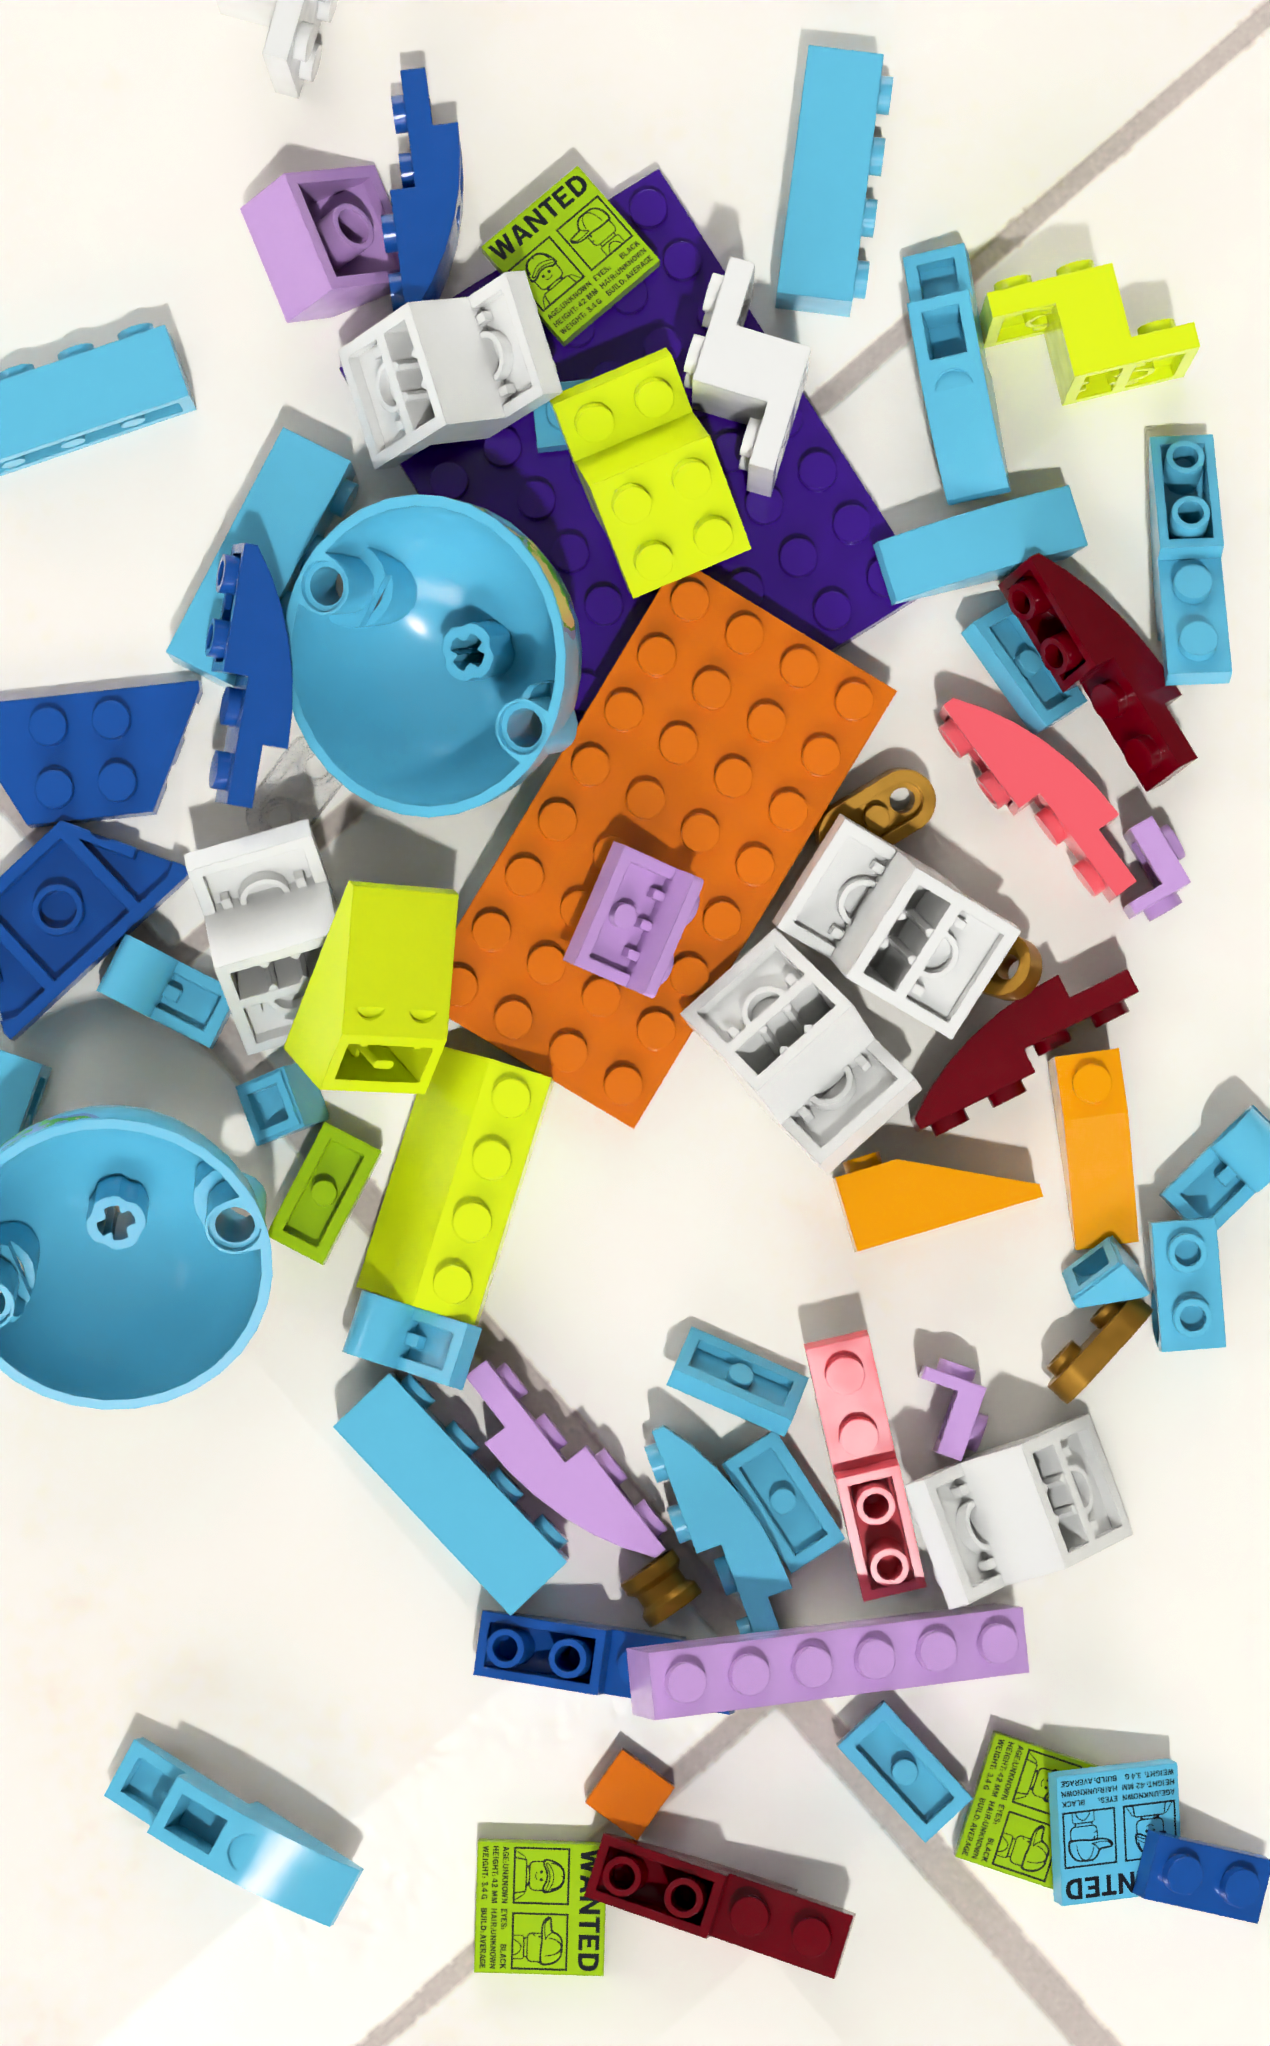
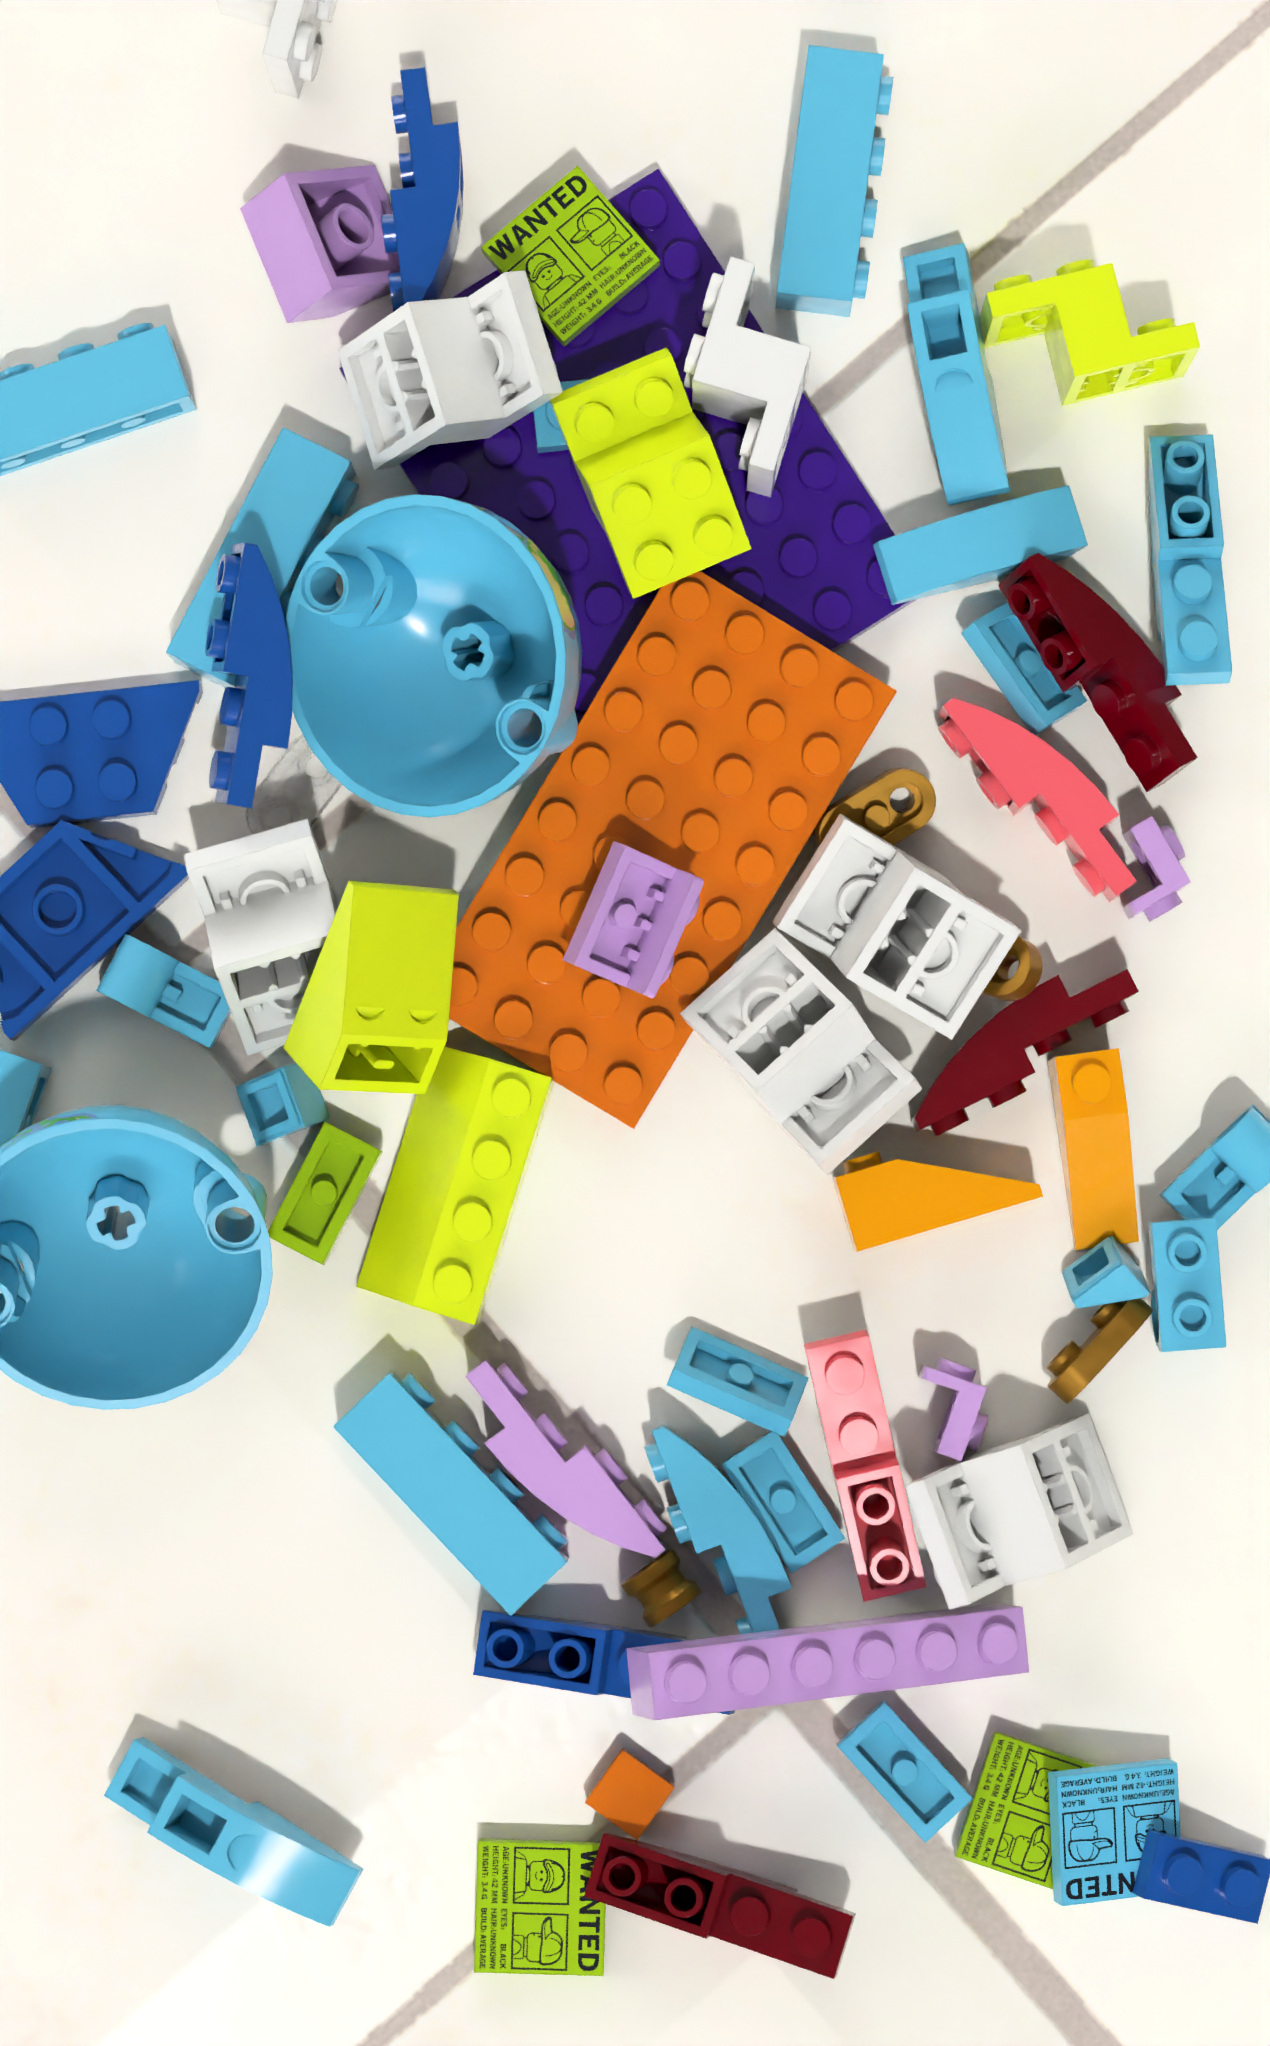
medium azure plate [342,1290,482,1390] -> none

